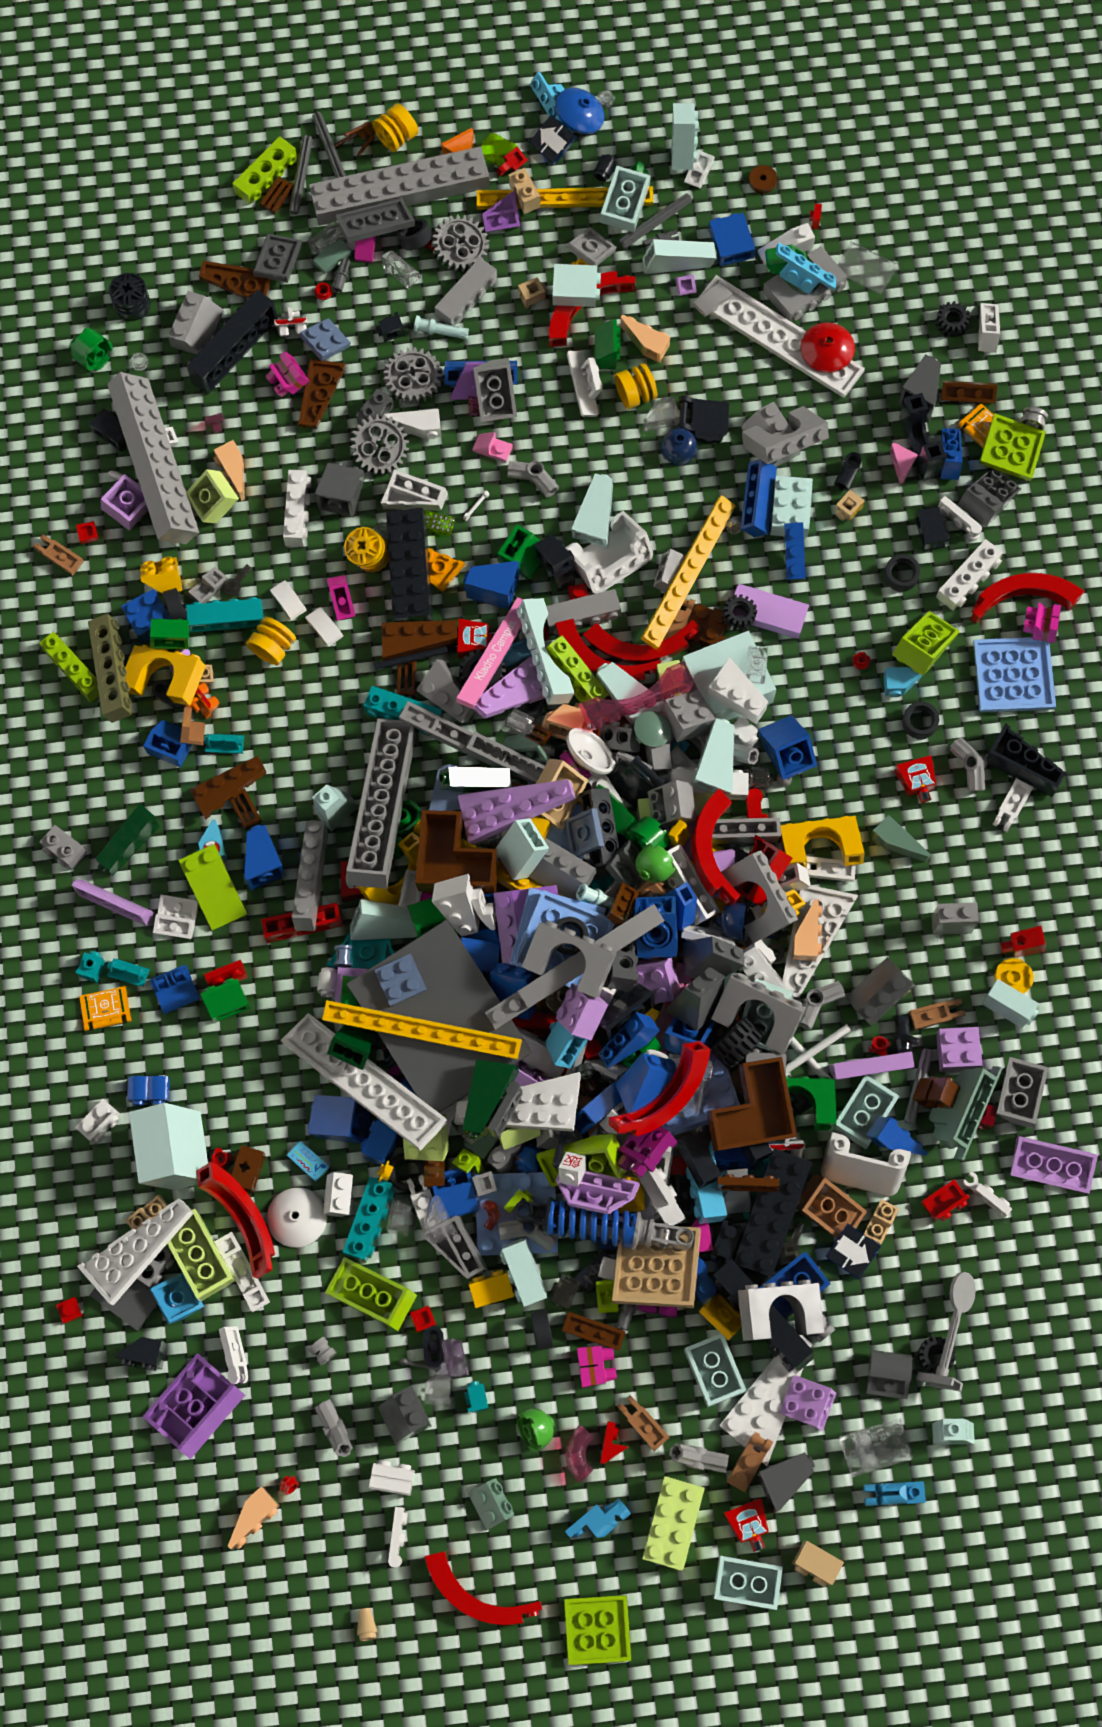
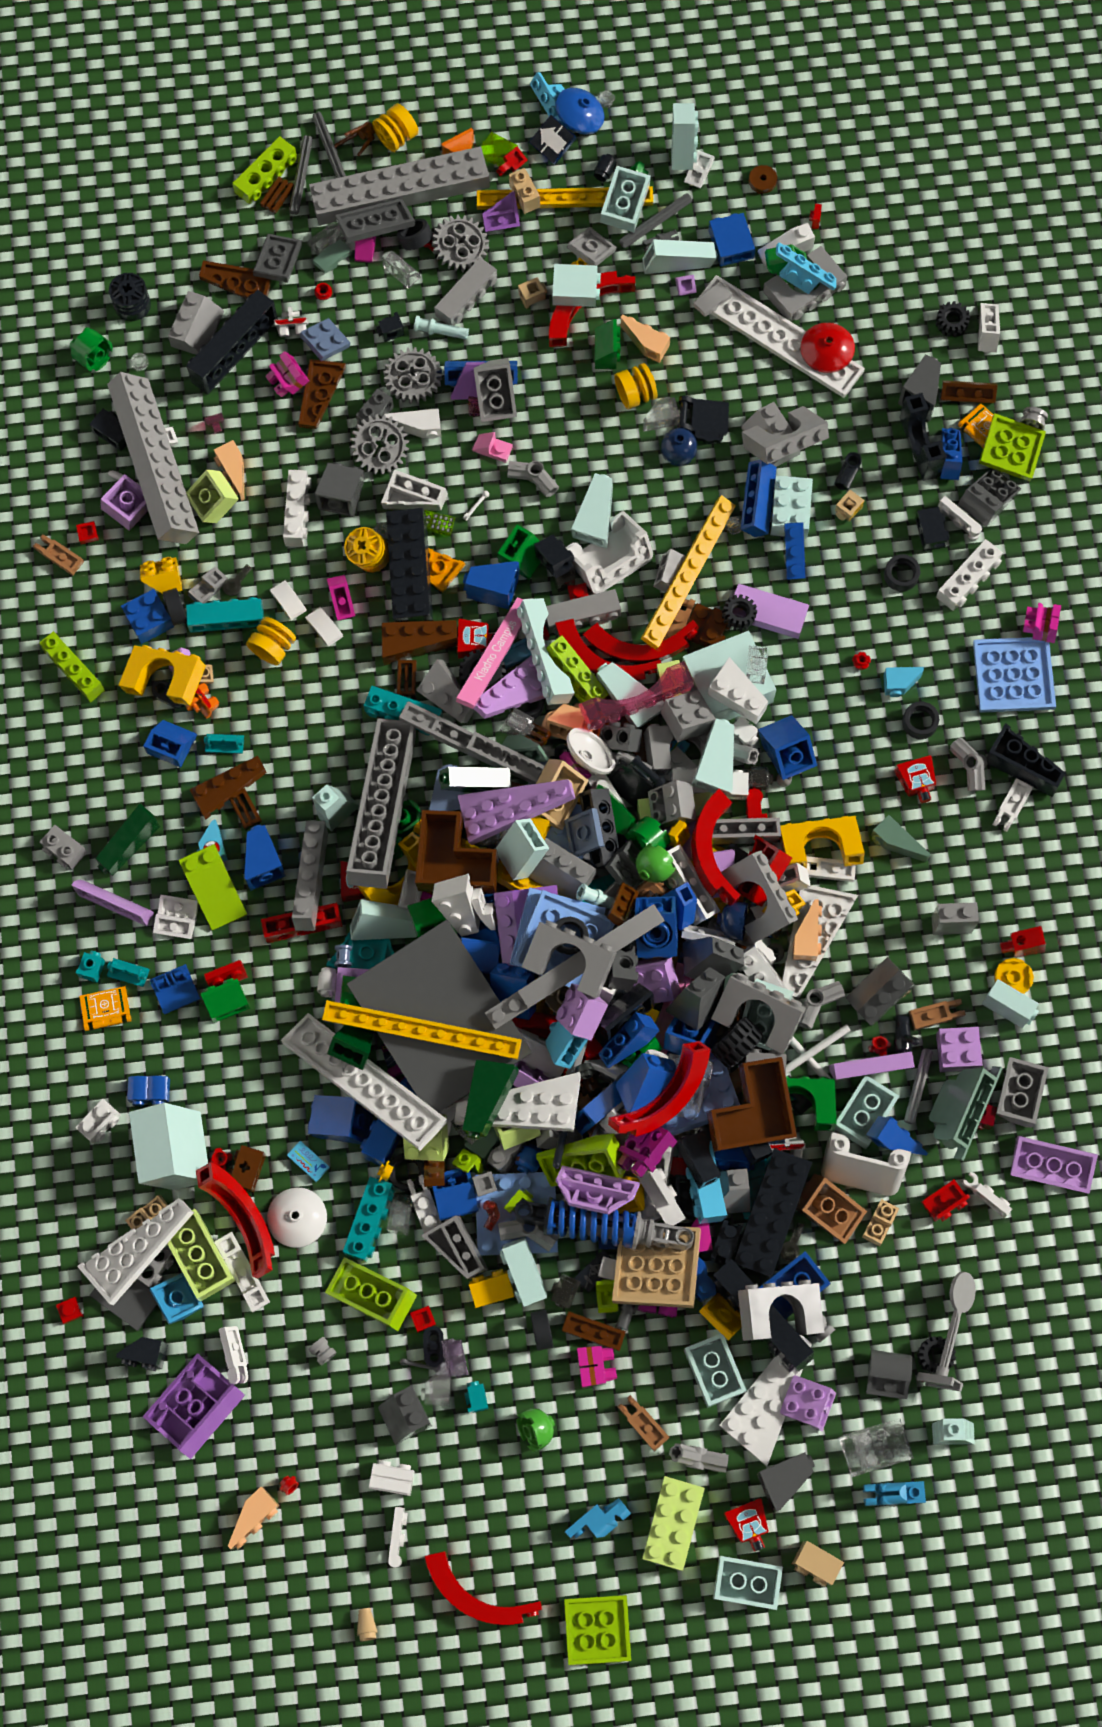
olive brick [88,613,132,723] -> none
green slope [150,618,190,650] -> none
medium nougat panel [180,707,205,745] -> none
light grey piece [314,1399,353,1457] -> none
white brick [323,1172,353,1217] -> none
dark grey axle [331,258,350,294] -> none
black bar [374,646,448,670] -> none
sand blue plate [374,954,427,1007] -> none
clear slope [424,1196,458,1244] -> none
sand green bracket [468,1478,514,1531] -> none
dark grey hinge [488,1081,523,1139] -> none
white brick [559,1152,586,1187] -> none
clear pink cylinder [565,1424,594,1484] -> none
white bracket [567,351,603,417] -> none
red slope [600,1421,628,1464] -> none
sand green dish [634,711,671,747] -> none
reddish brown plate [717,1174,779,1192] -> none
medium nougat plate [727,1431,773,1492] -> none
tile [825,1223,881,1280] -> none
clear piece [838,241,899,295] -> none
bright pink slope [890,443,918,484] -> none
lime slope [892,611,960,675] -> none
reddish brown piece [912,1076,961,1109] -> none
red arch [970,573,1085,624] -> none

